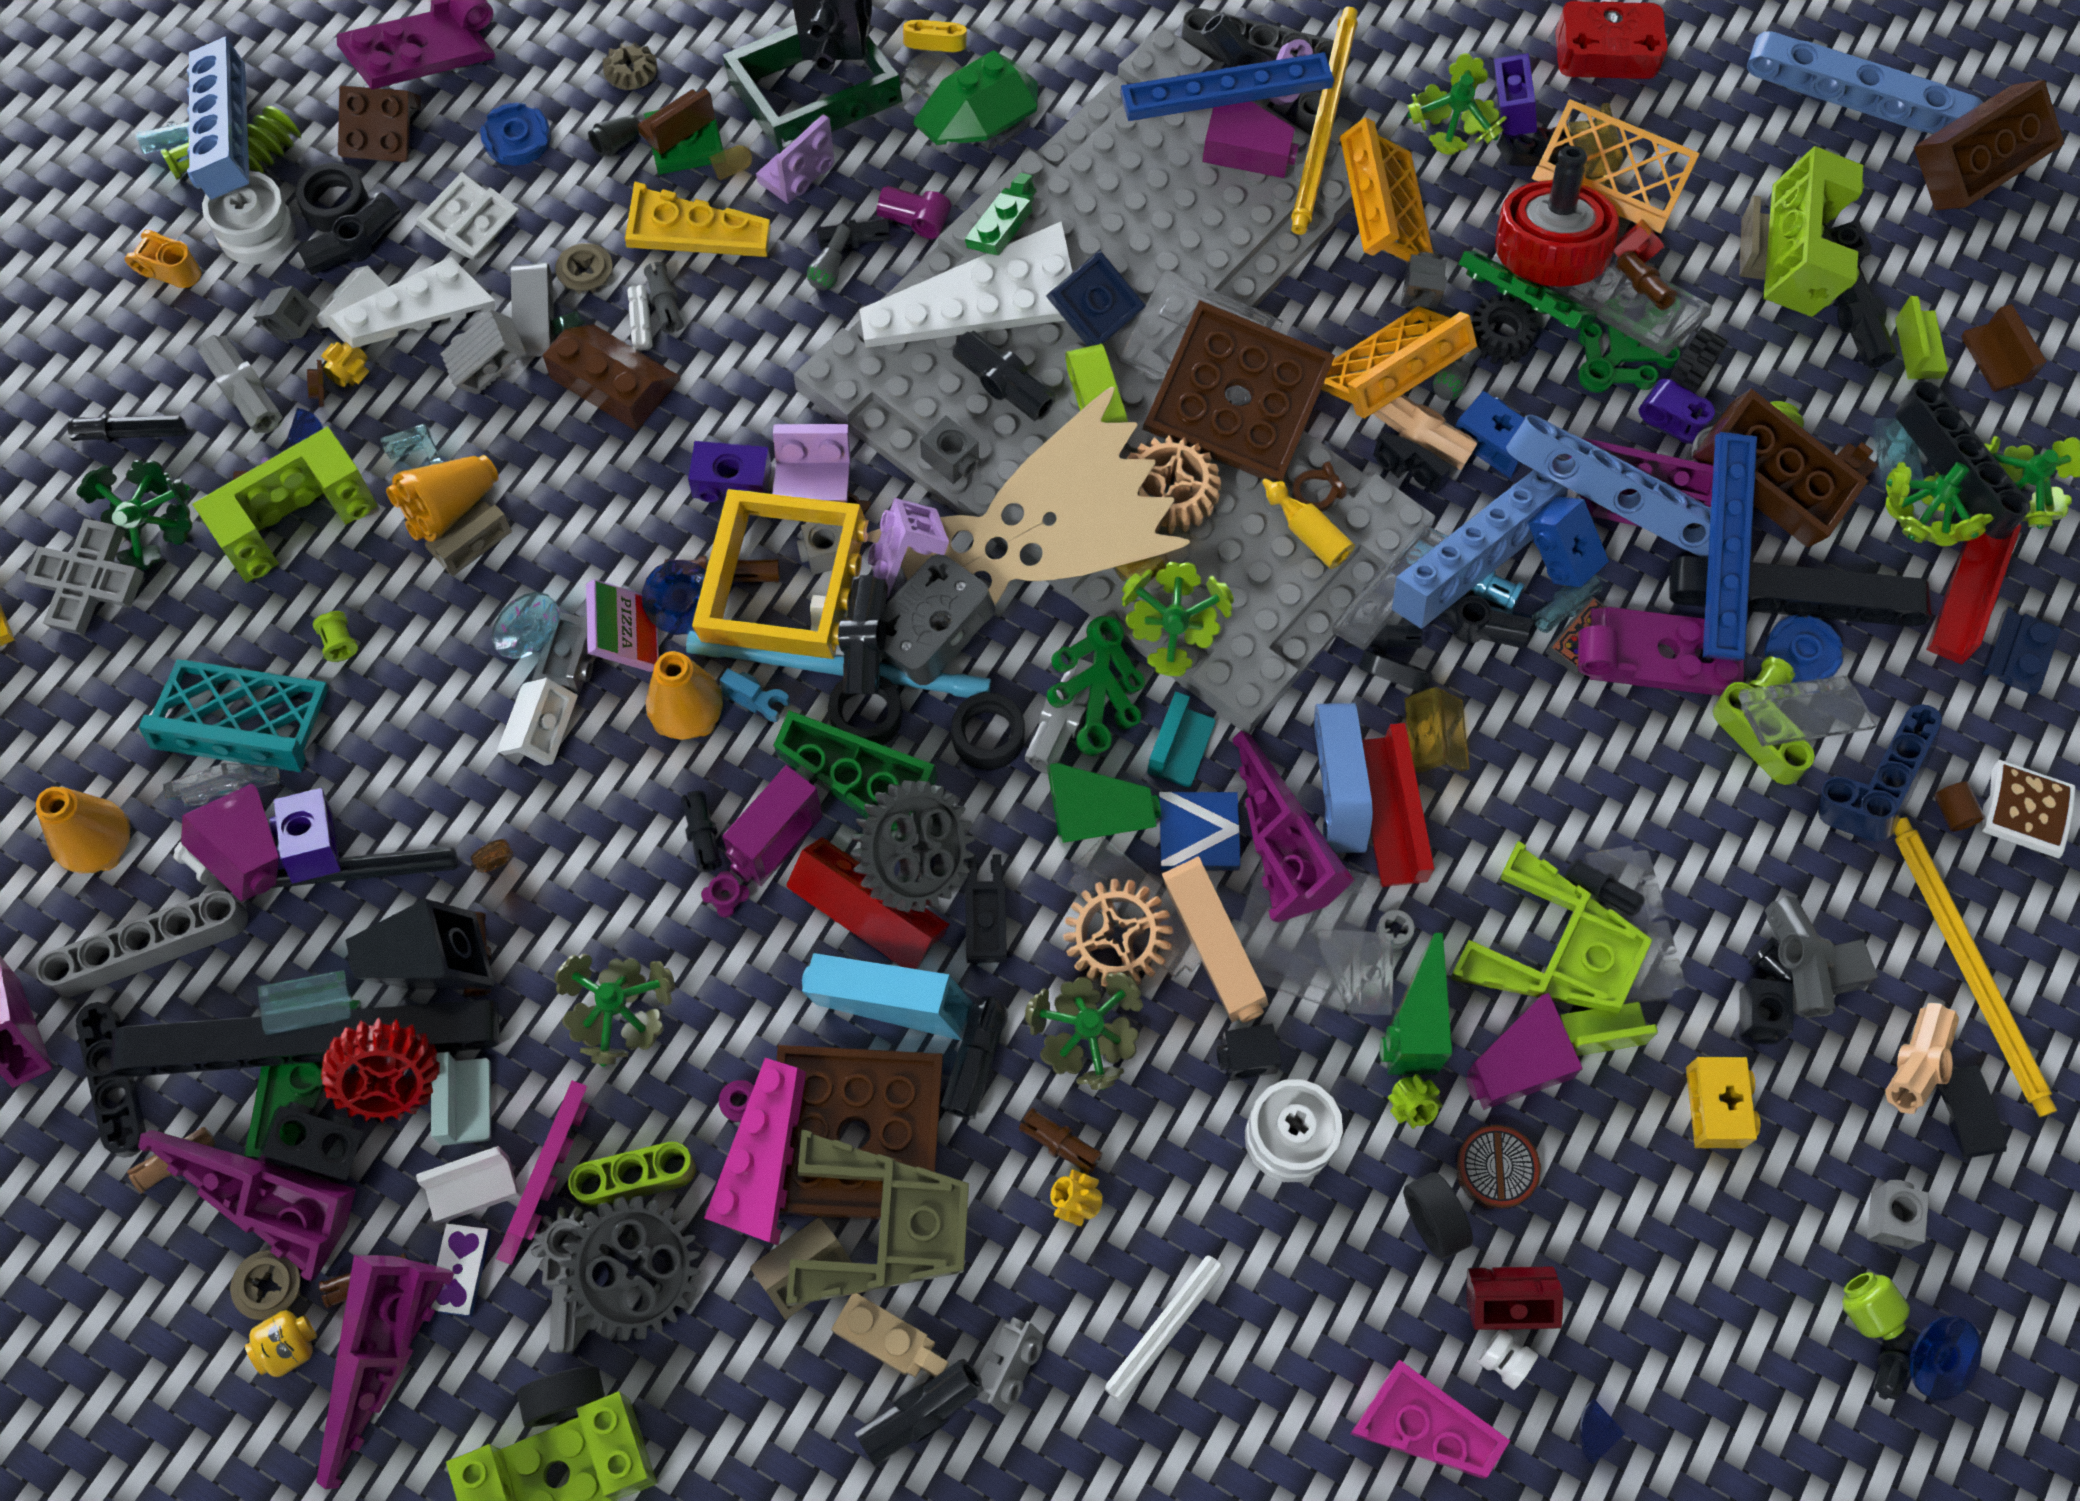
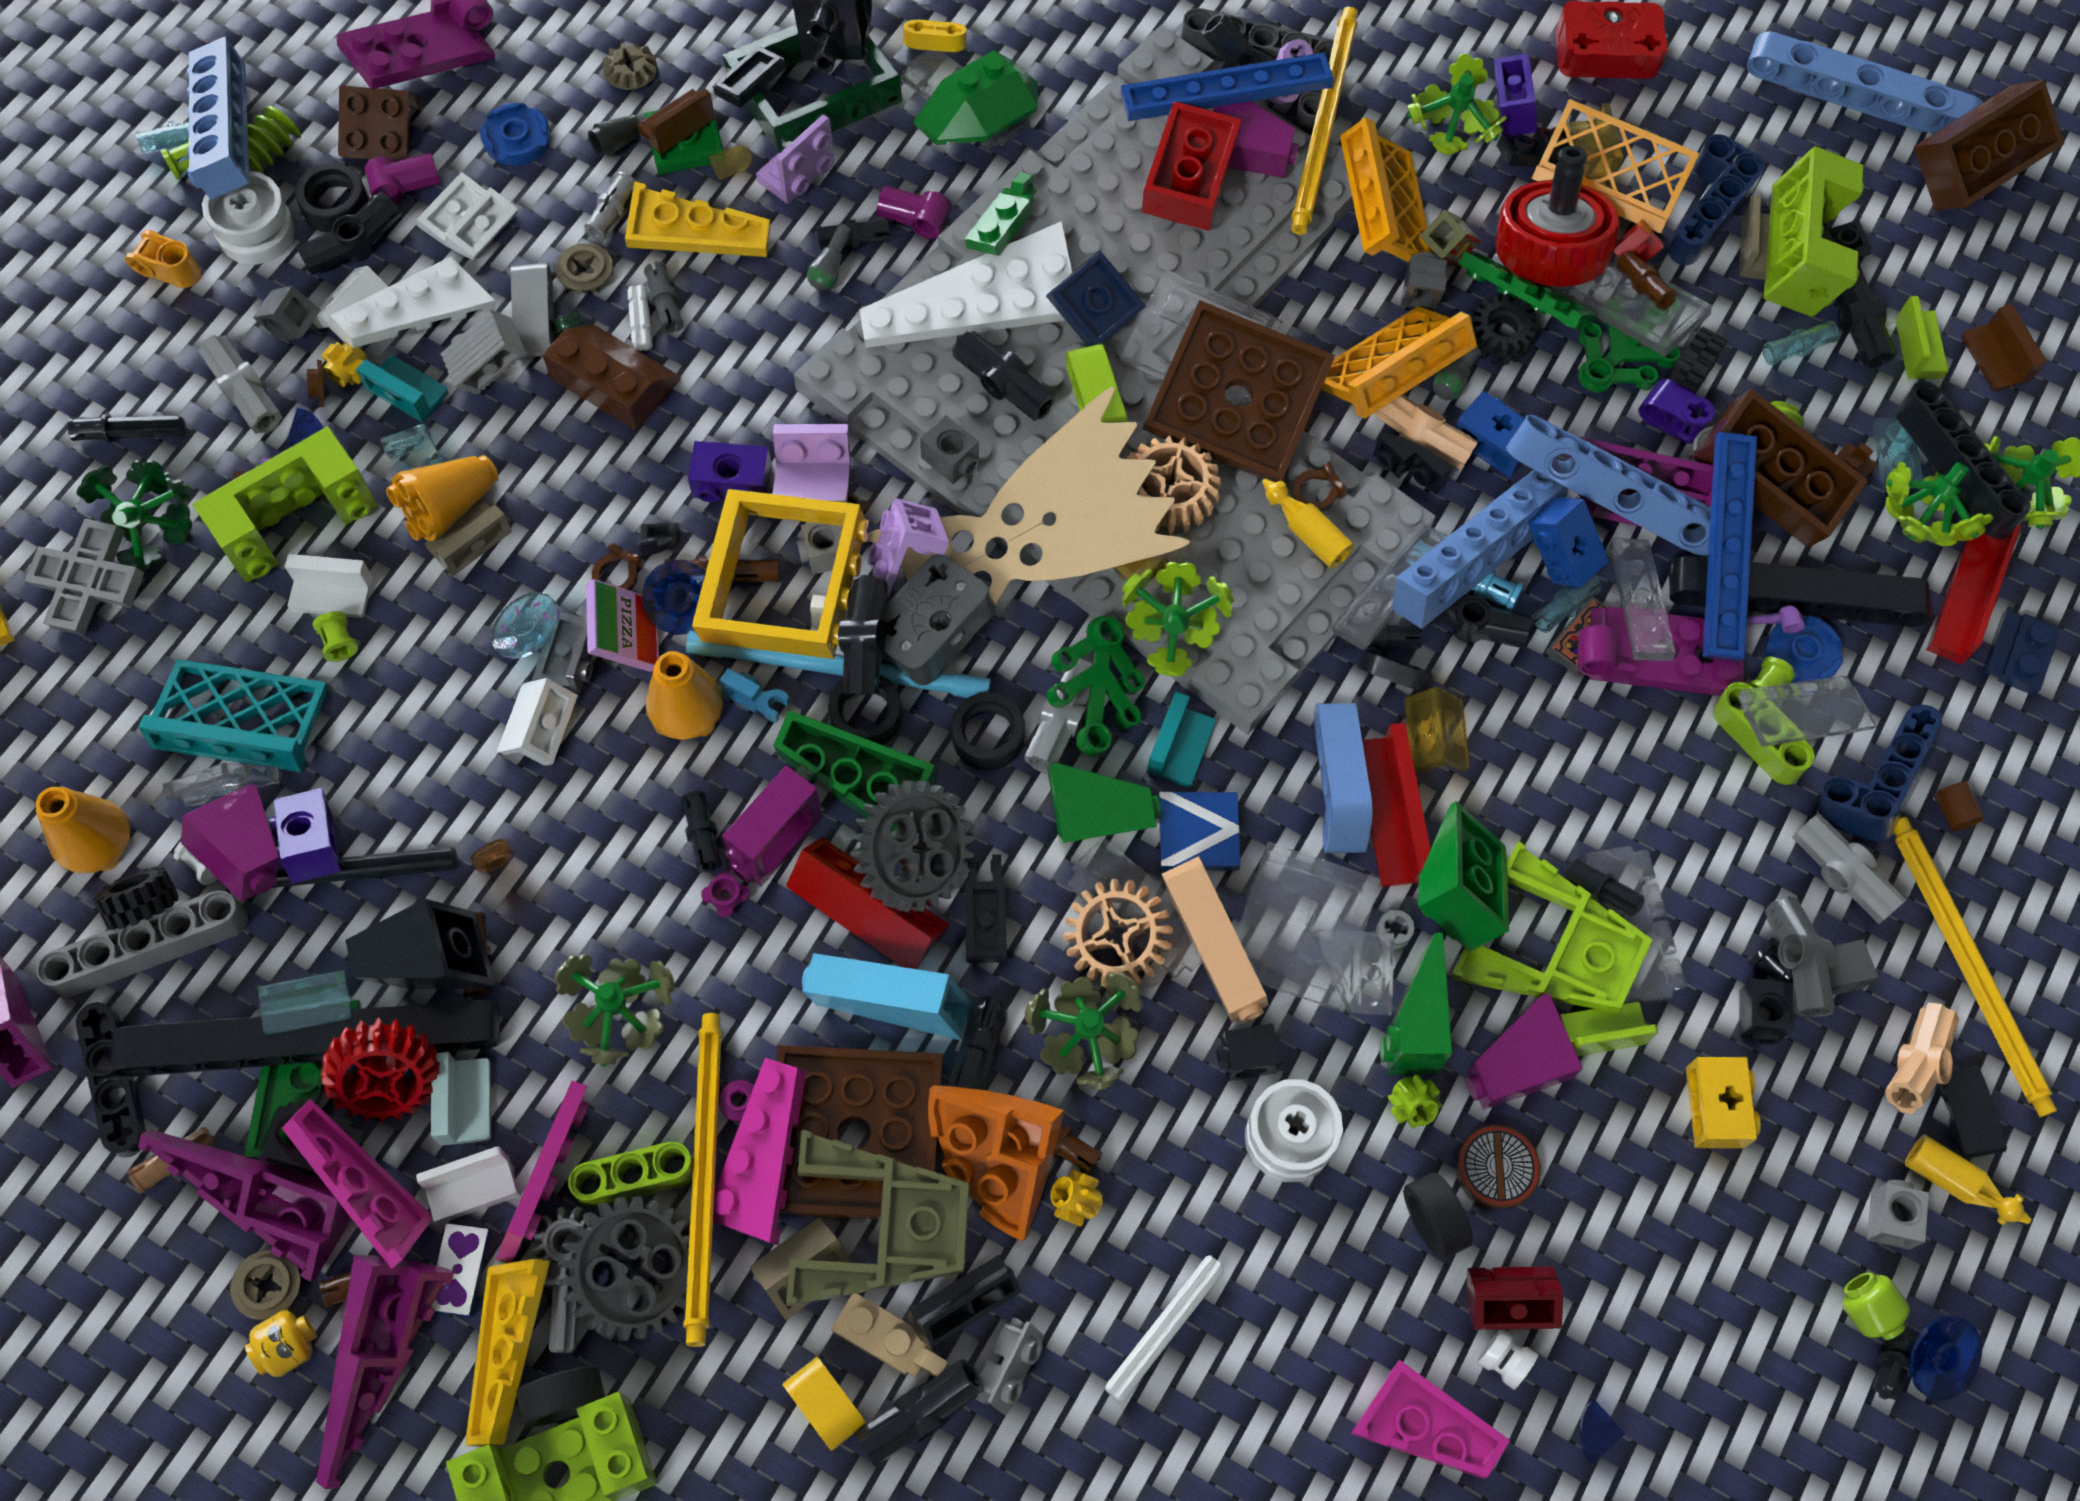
magenta wedge [1232,730,1355,923] -> none
slope [1982,759,2075,858] -> none
none -> black tyre [93,866,179,930]
none -> dark pink wing [282,1099,433,1269]
none -> white panel [285,554,373,618]
none -> teal panel [356,355,449,423]
none -> magenta piece [364,153,440,203]
none -> yellow wing [465,1258,550,1447]
none -> light grey pin [584,171,635,240]
none -> reddish brown piece [592,542,645,591]
none -> black tile [638,523,680,556]
none -> yellow piece [683,1013,723,1347]
none -> black tile [713,46,786,108]
none -> yellow beam [782,1356,866,1452]
none -> black piece [906,1255,1021,1348]
none -> orange brick [928,1085,1064,1242]
none -> red slope [1142,101,1242,231]
none -> green slope [1417,801,1509,951]
none -> olive brick [1420,209,1481,266]
none -> clear tile [1609,538,1676,661]
none -> dark blue beam [1668,134,1765,266]
none -> medium lavender hand [1747,606,1805,634]
none -> clear light blue pin [1762,320,1839,366]
none -> light grey piece [1792,813,1907,924]
none -> yellow wheel [1905,1134,2032,1225]

